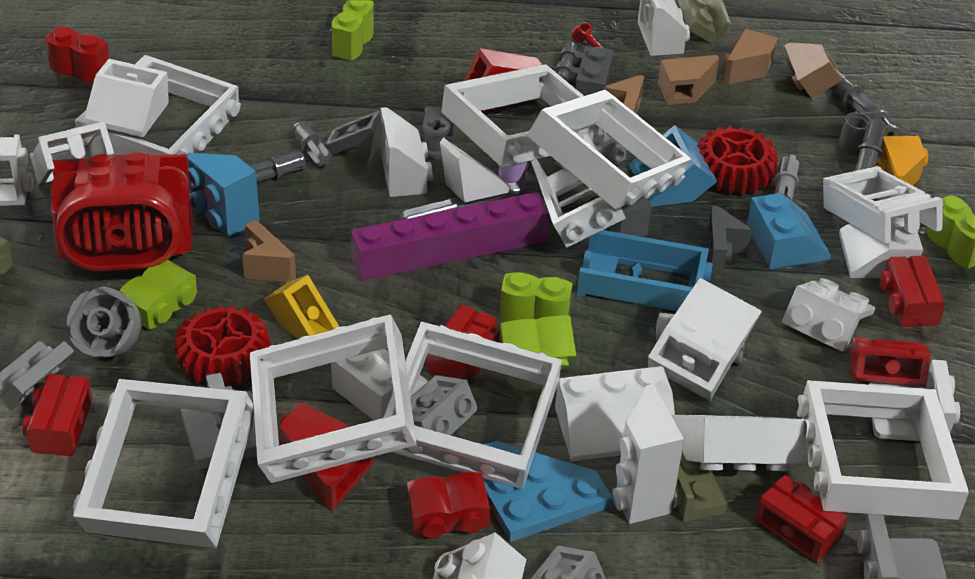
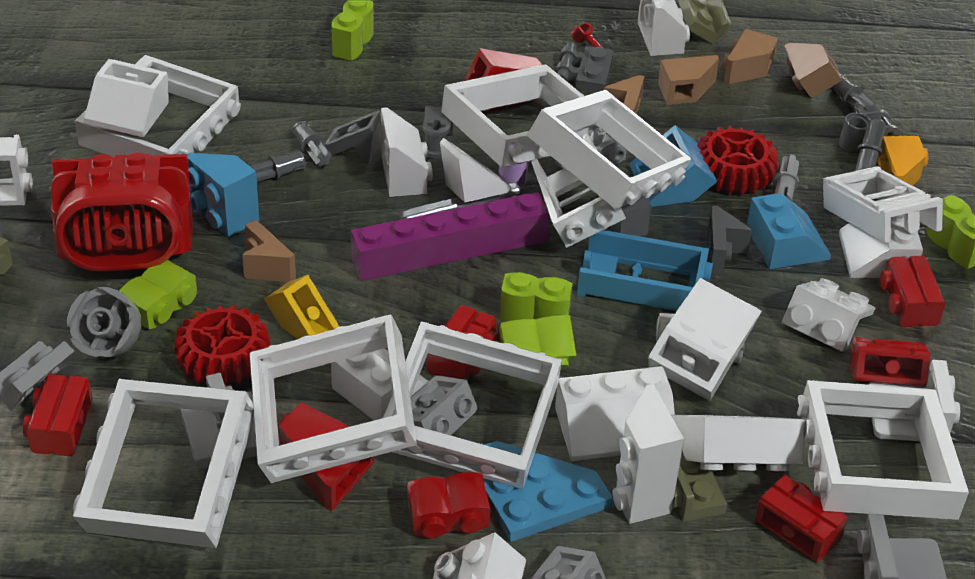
white door [30,121,114,185] -> none
red brick [45,27,109,83] -> none

